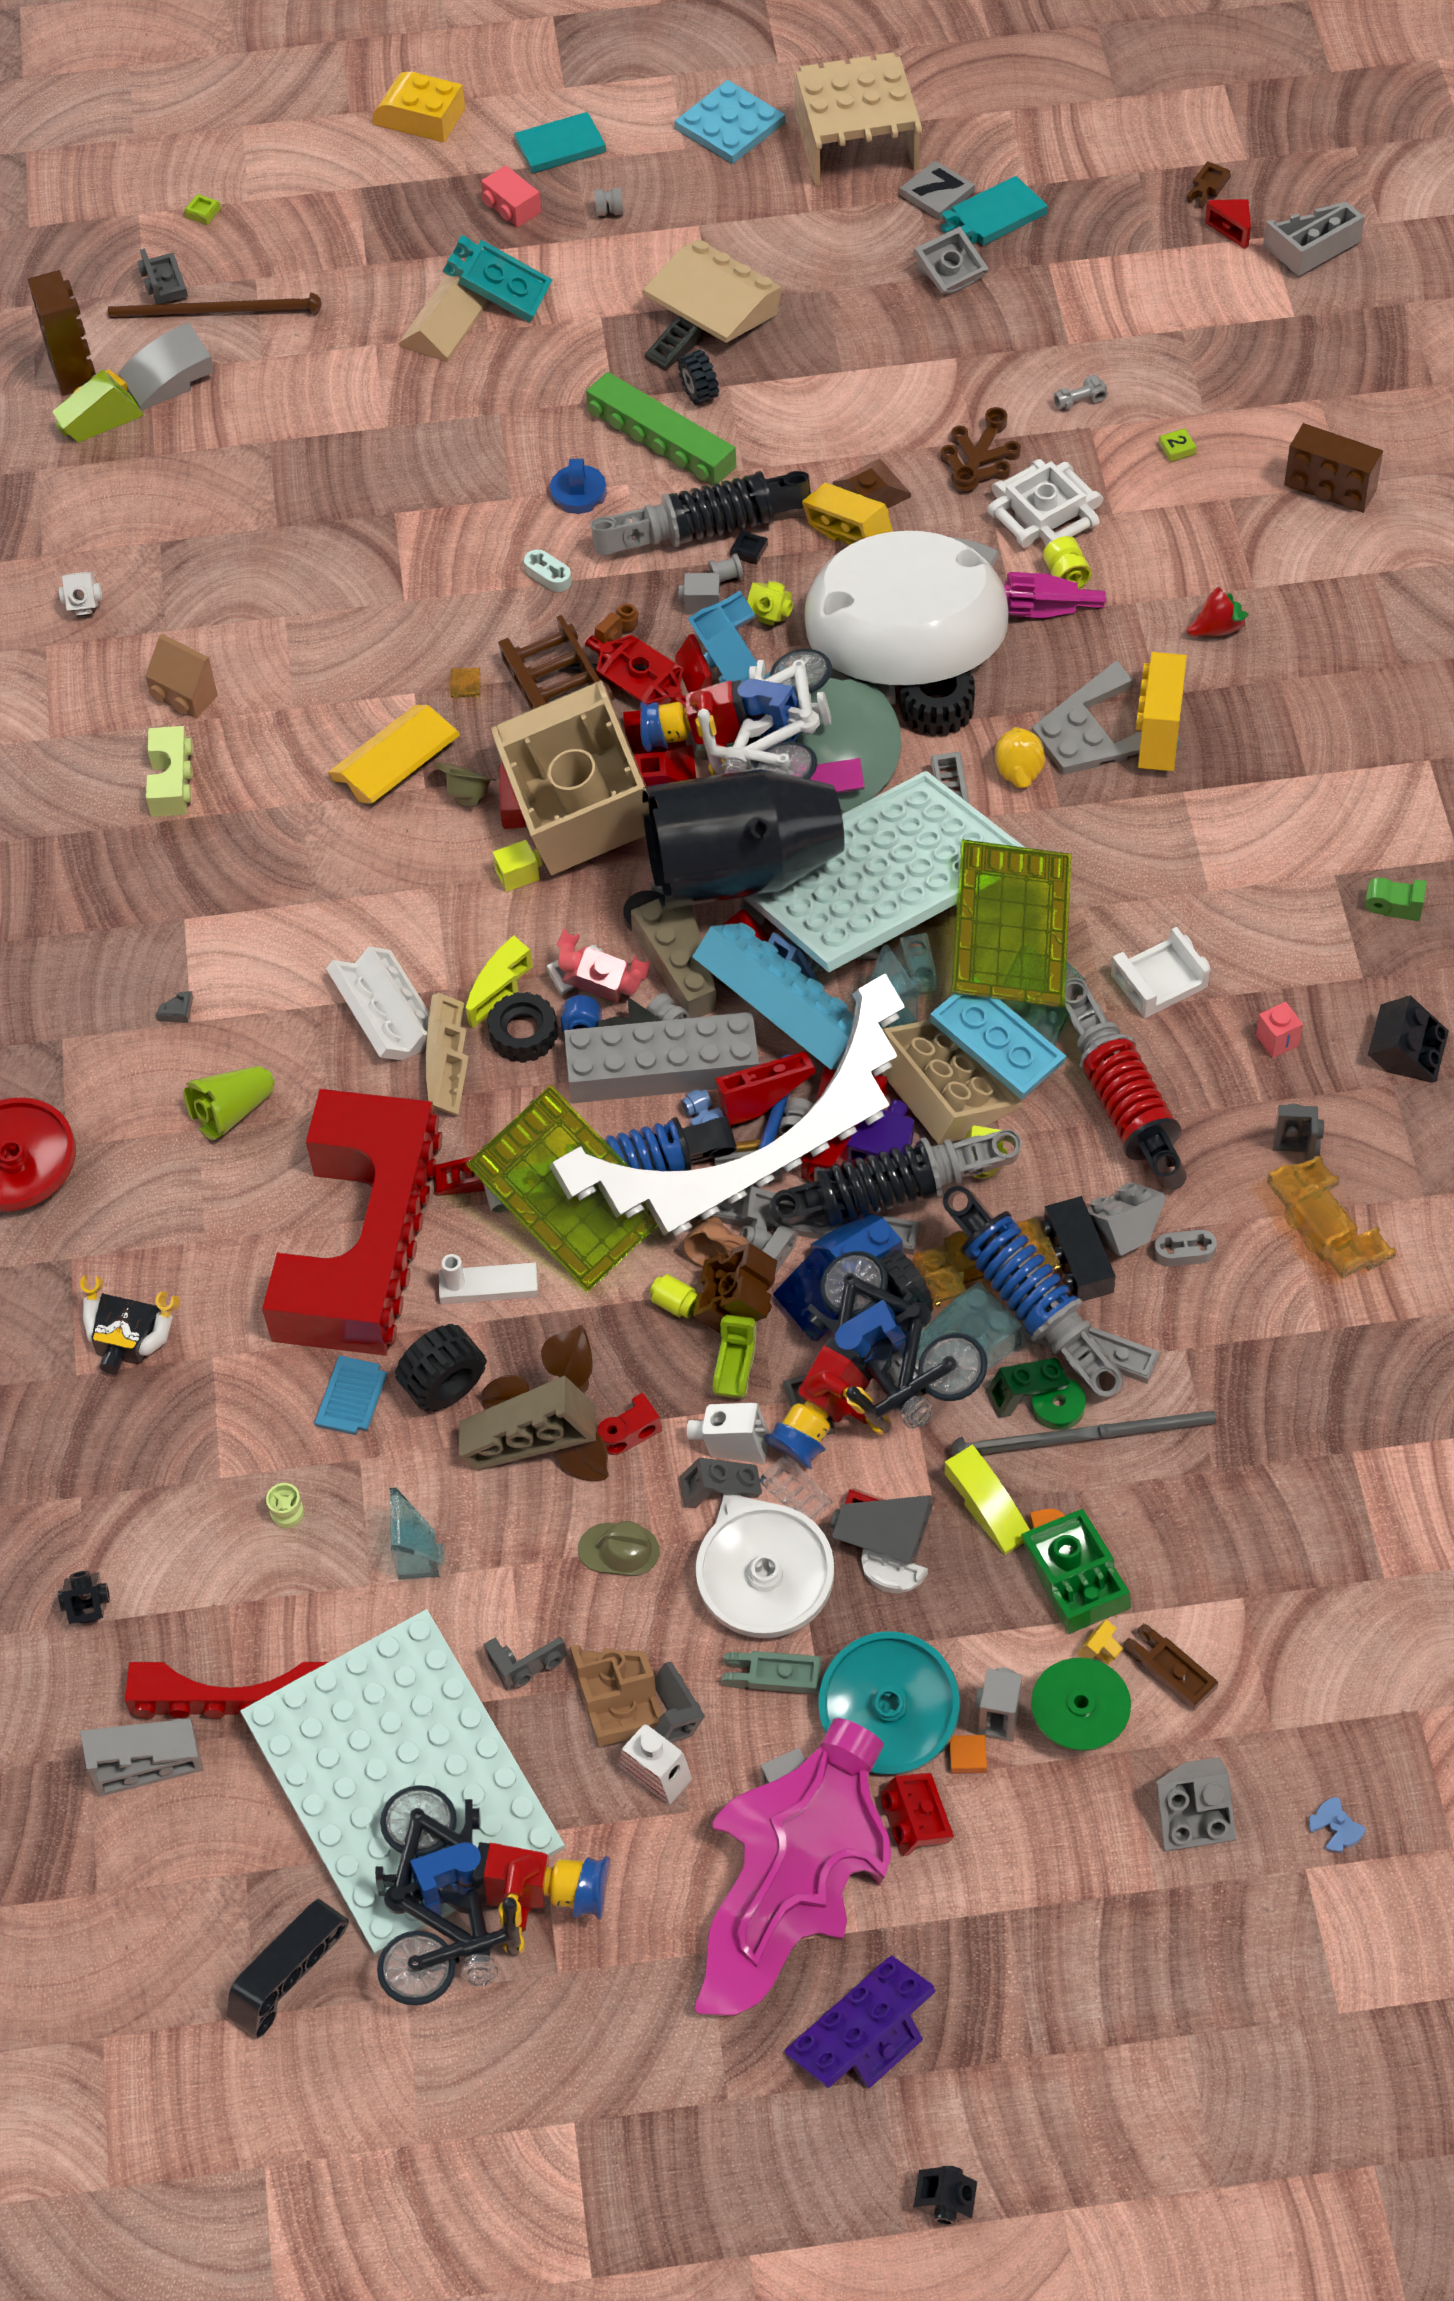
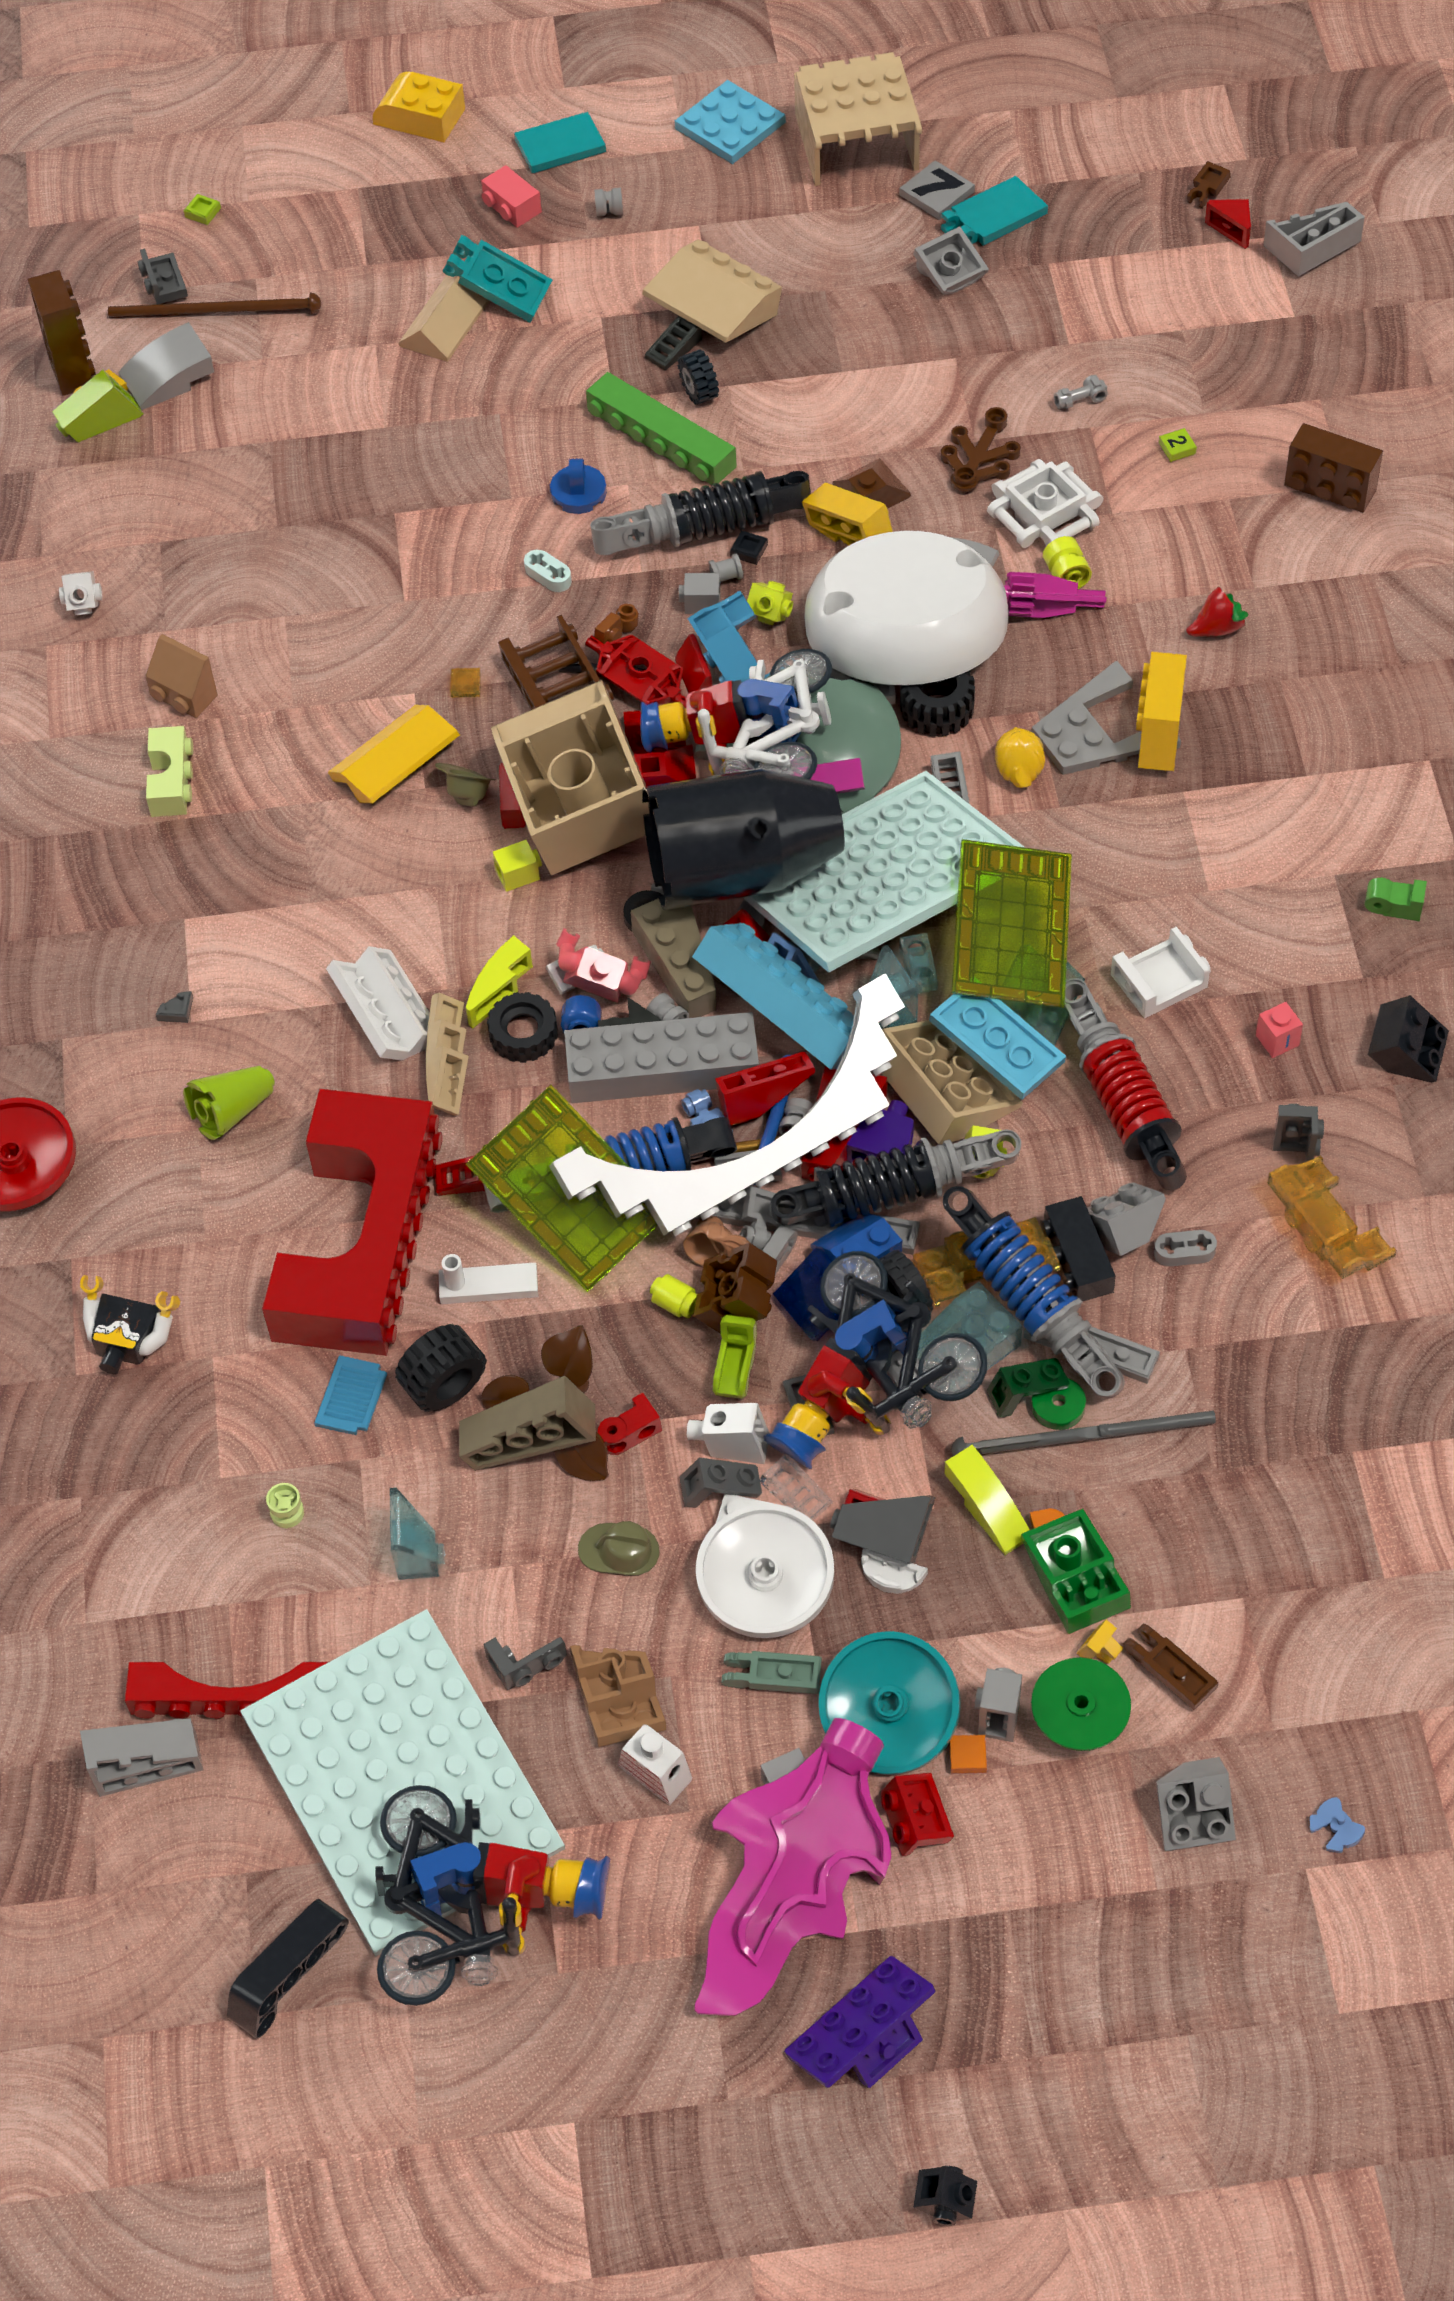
black brick [58,1571,110,1624] -> none
dark grey bracket [655,1662,705,1742] -> none

